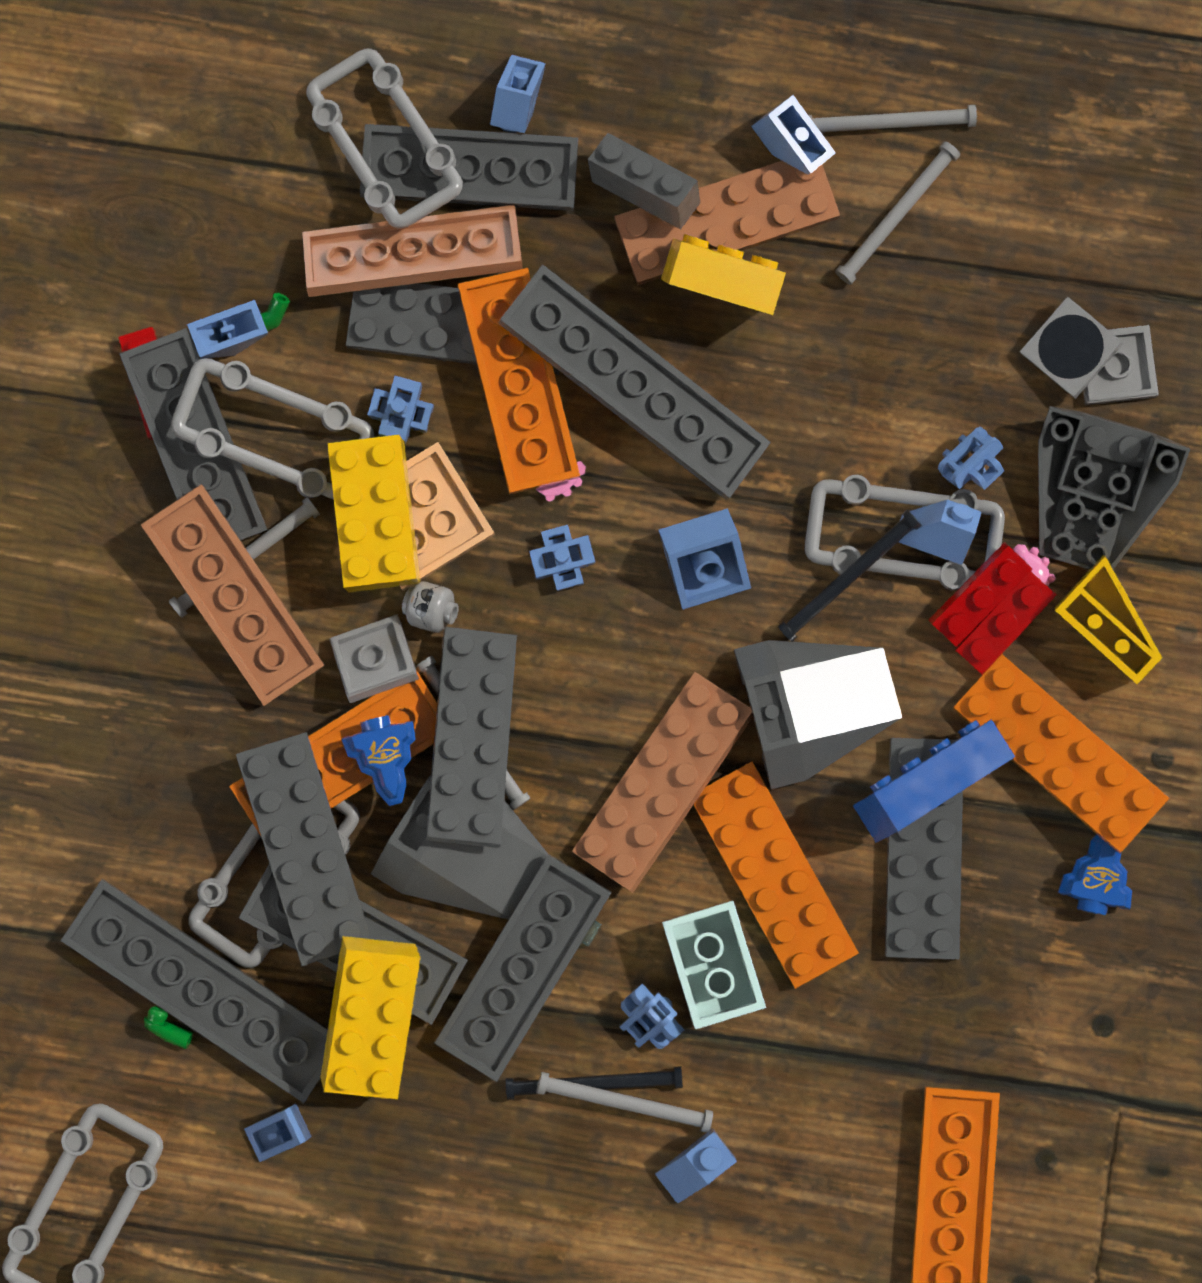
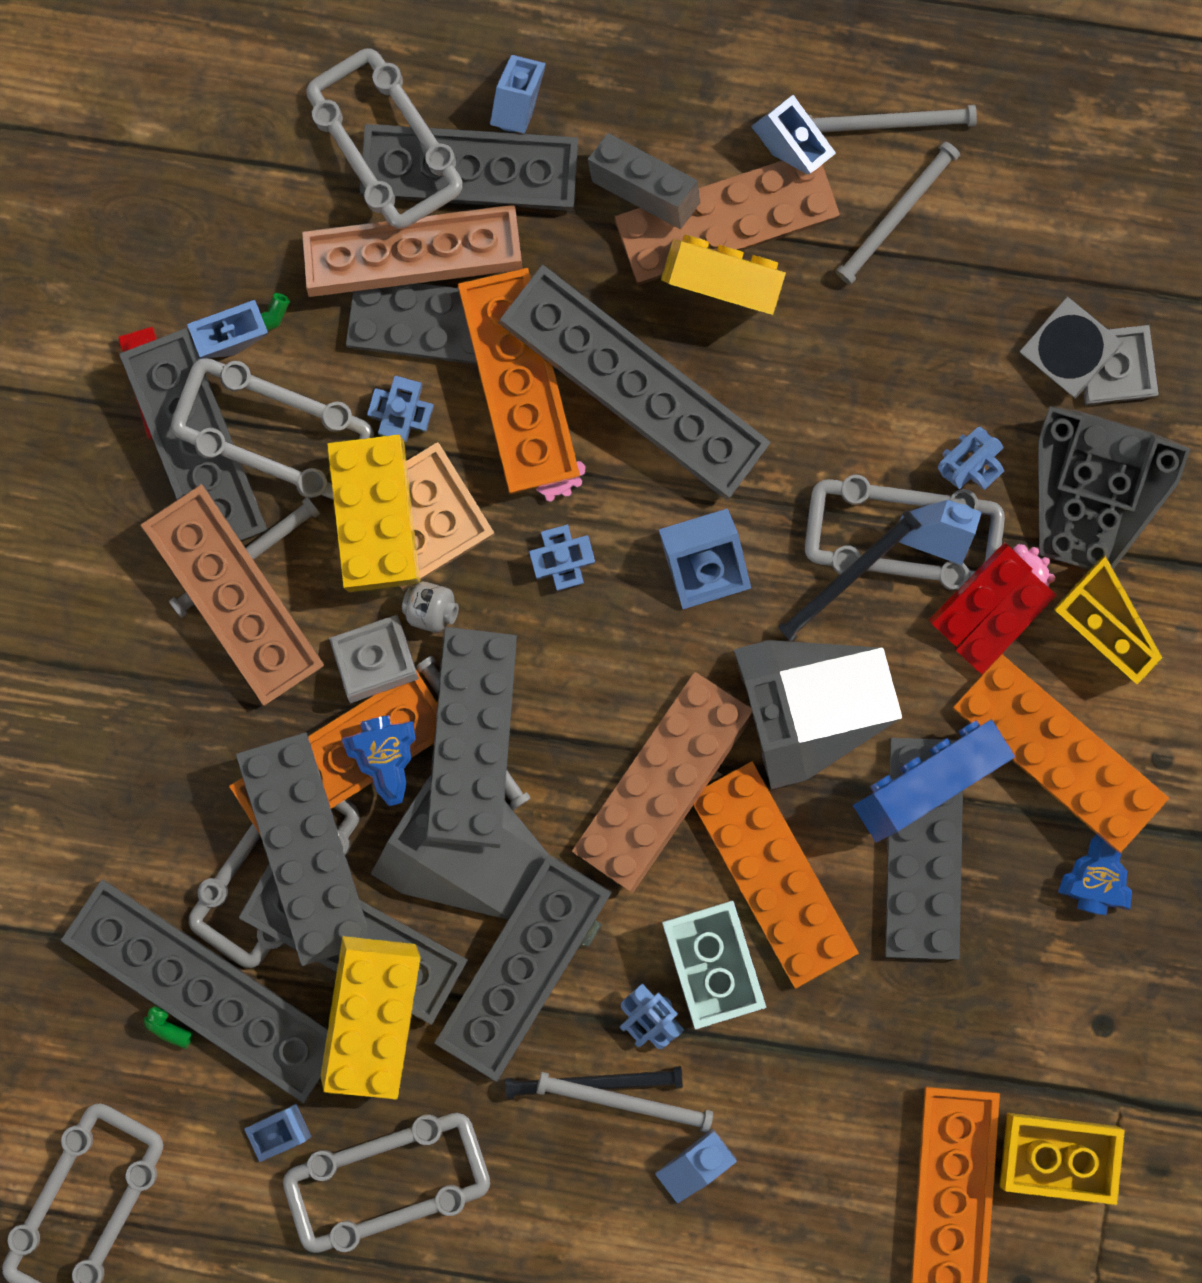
none -> light grey bar [283,1113,490,1253]
none -> yellow brick [999,1113,1125,1205]

